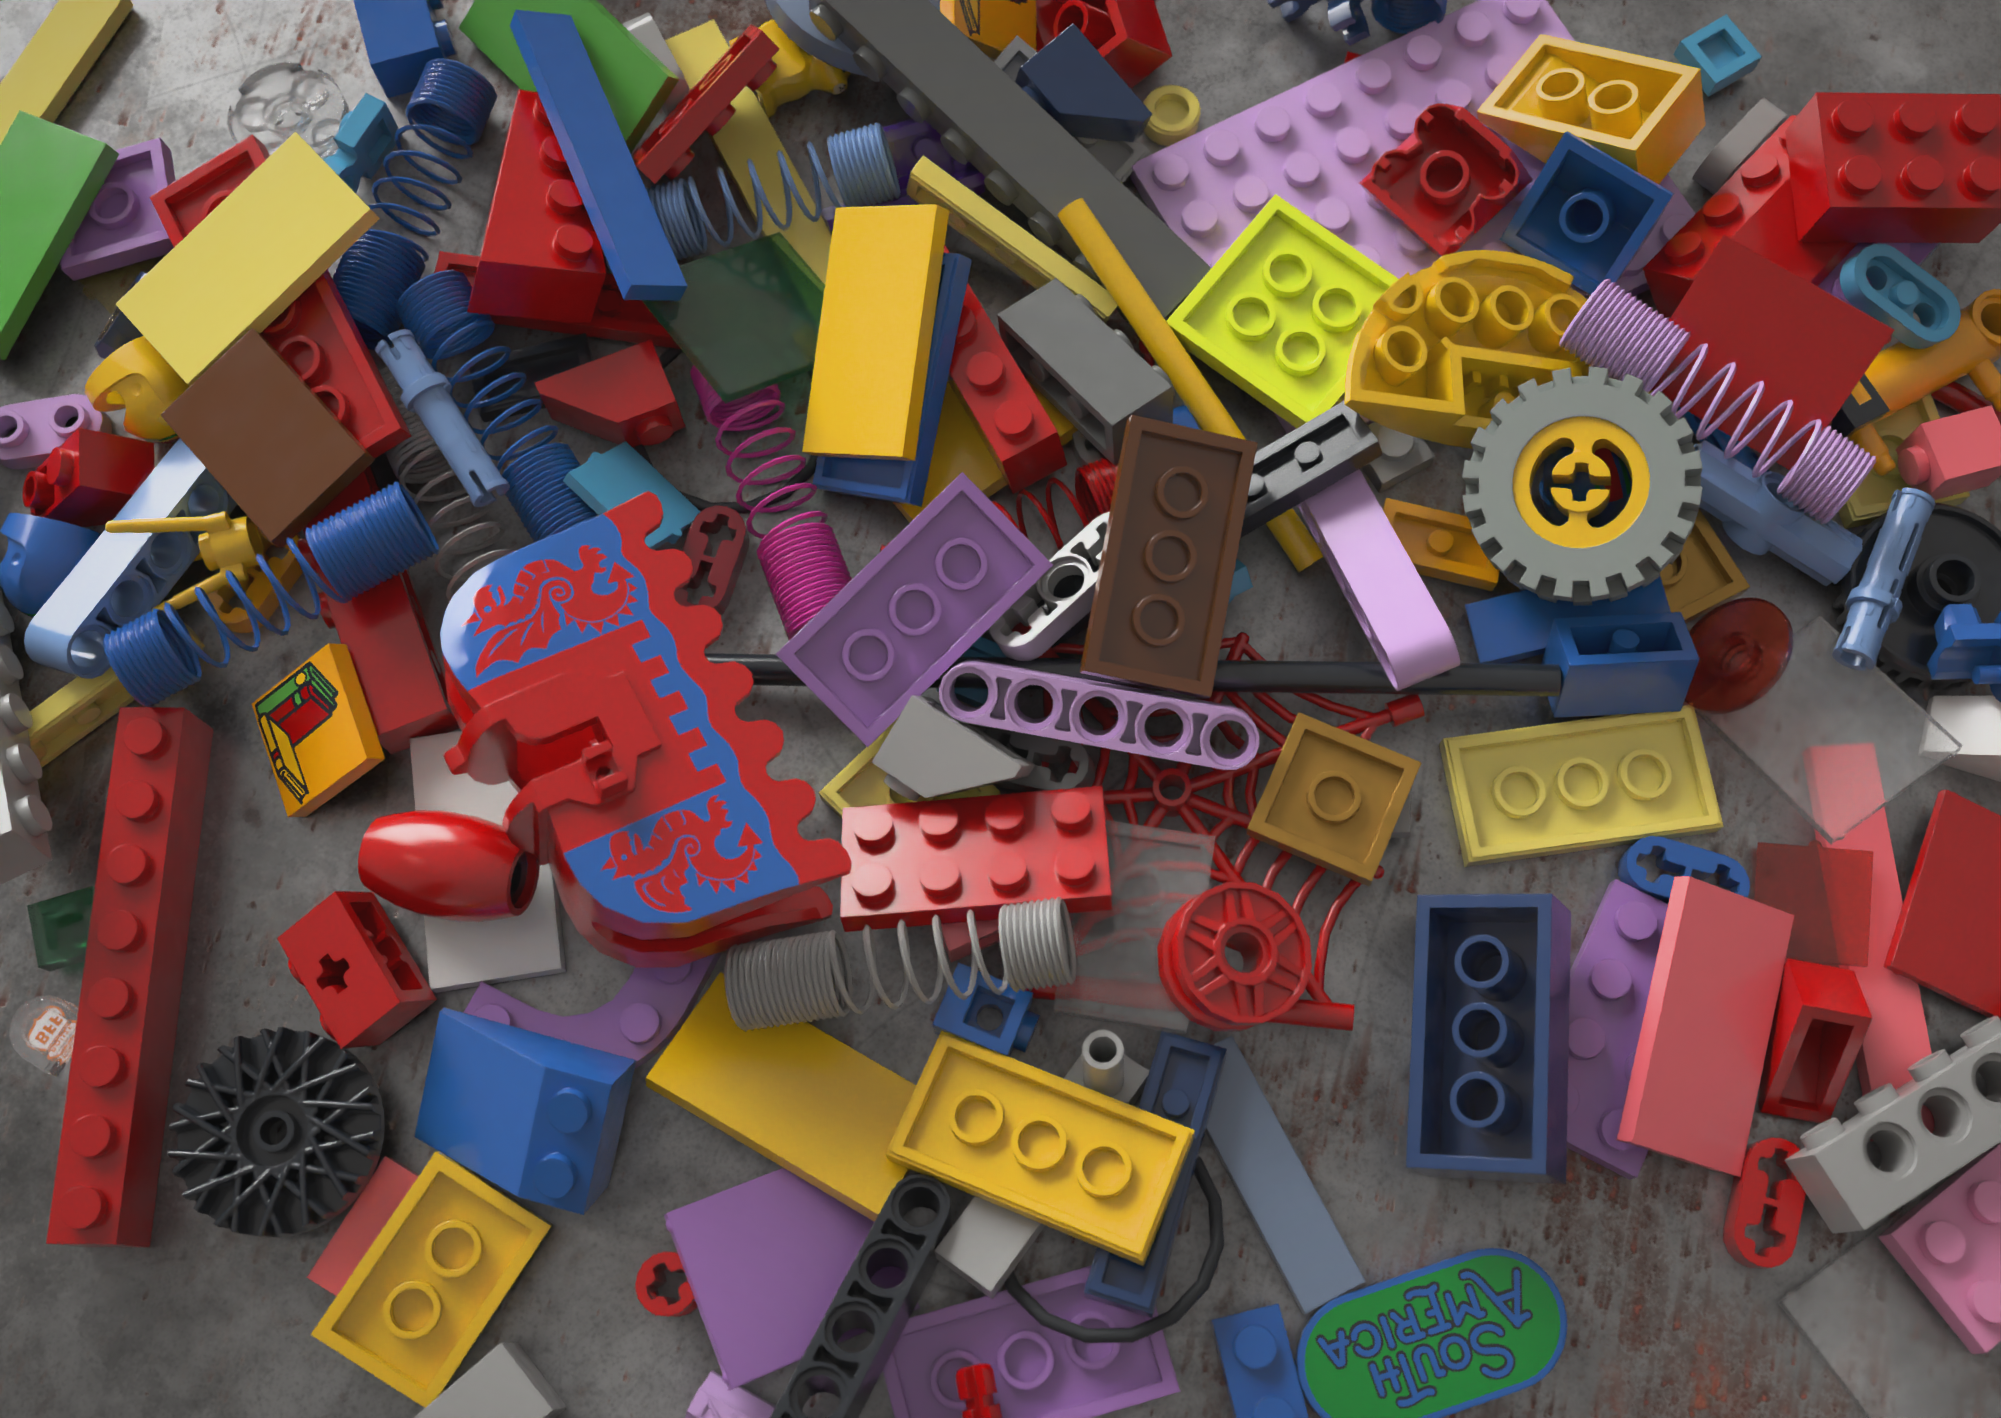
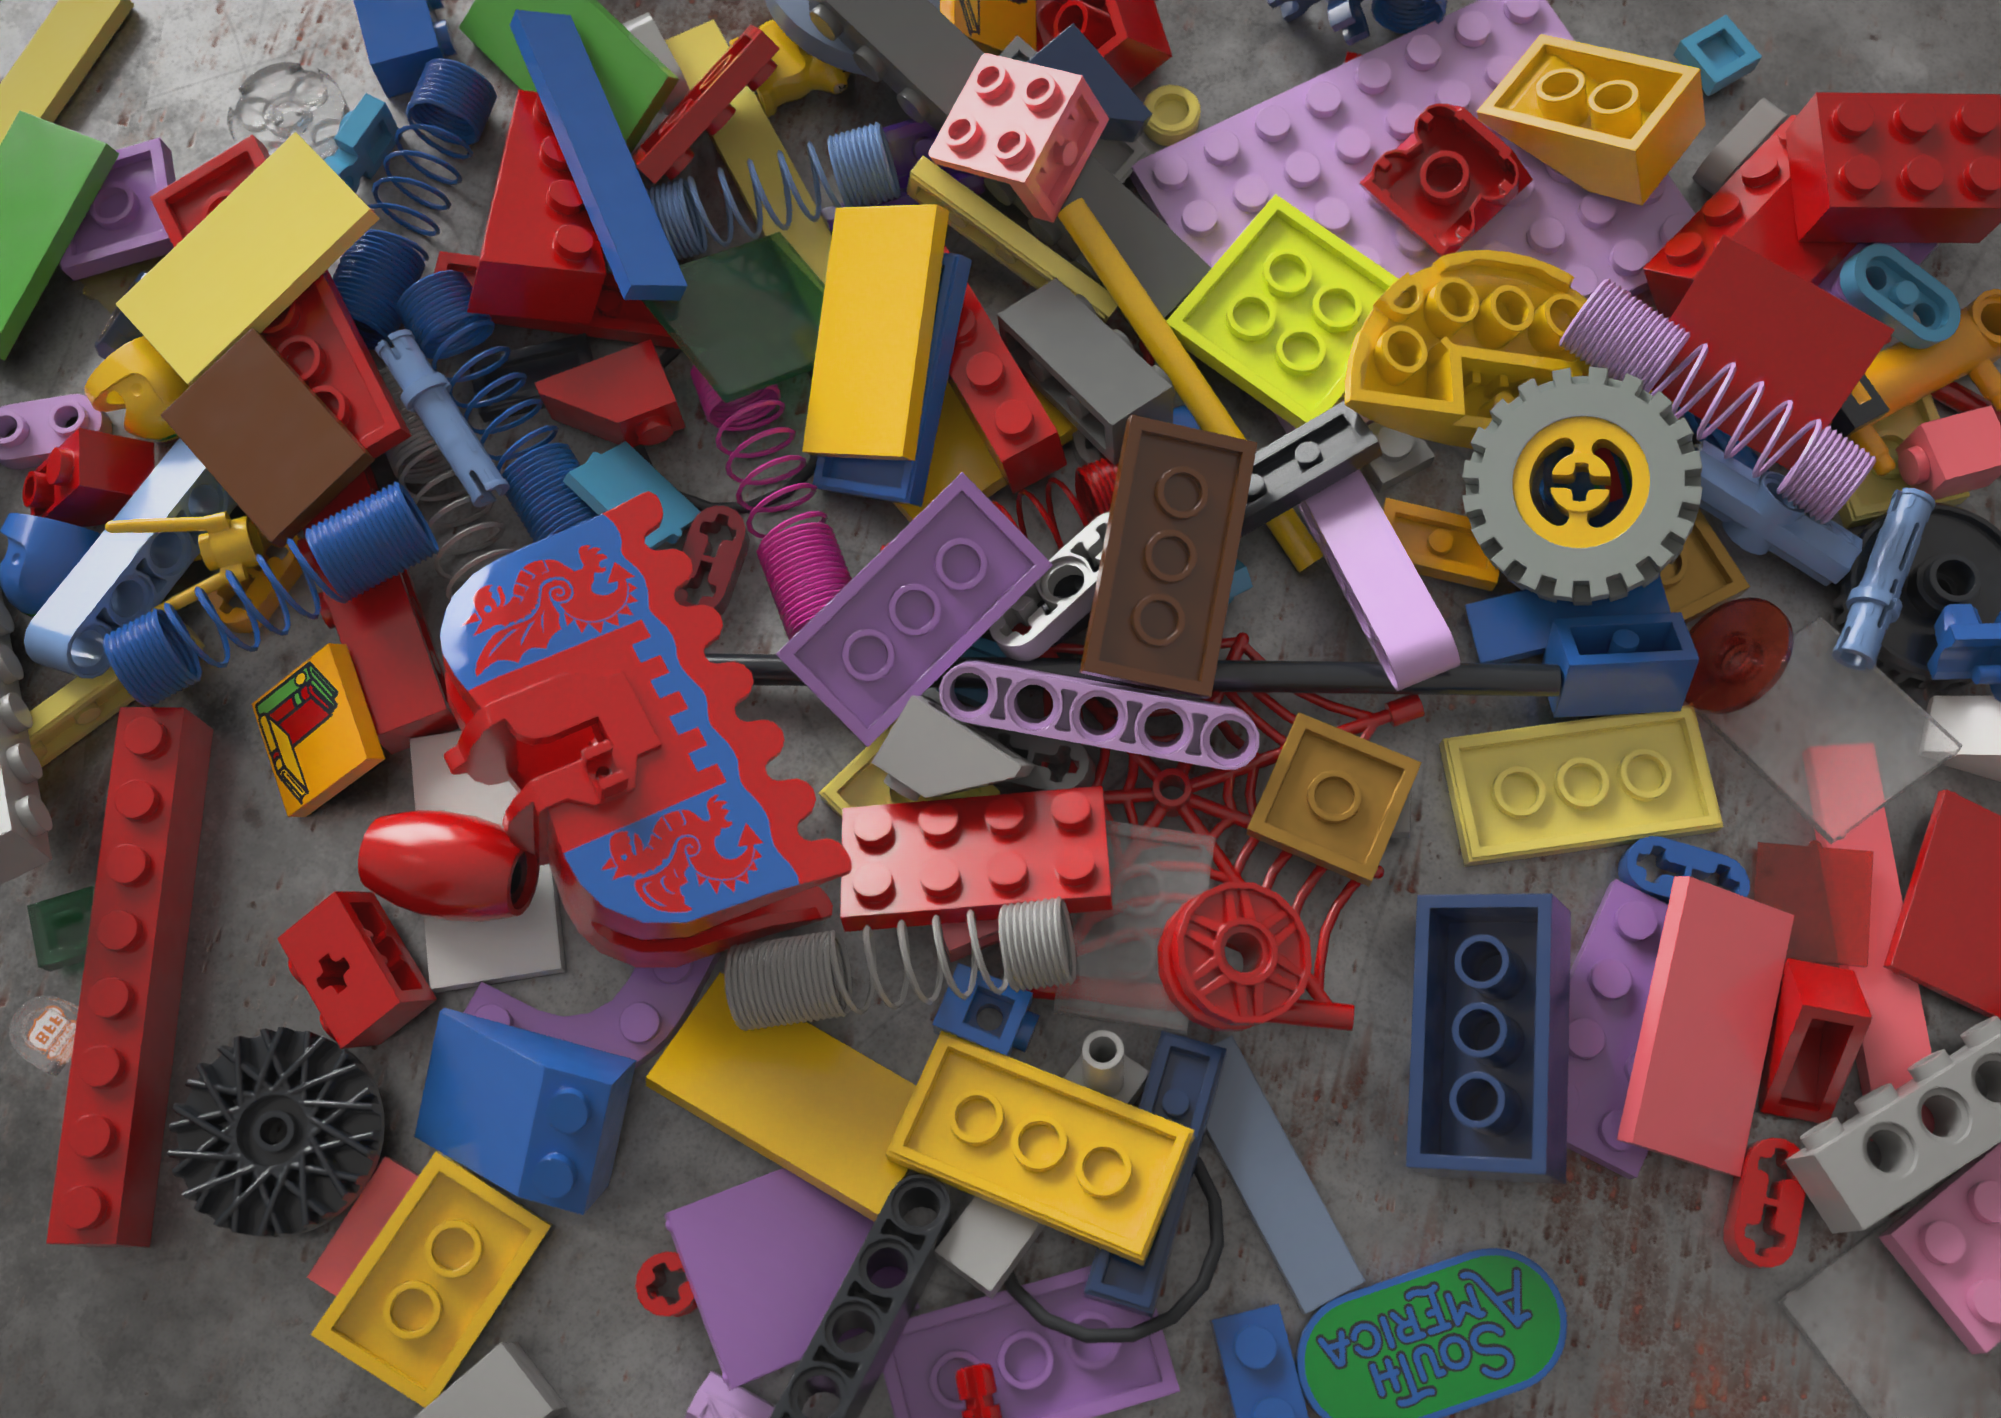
blue slope [1499,131,1674,295] -> none
none -> coral bracket [928,53,1109,223]

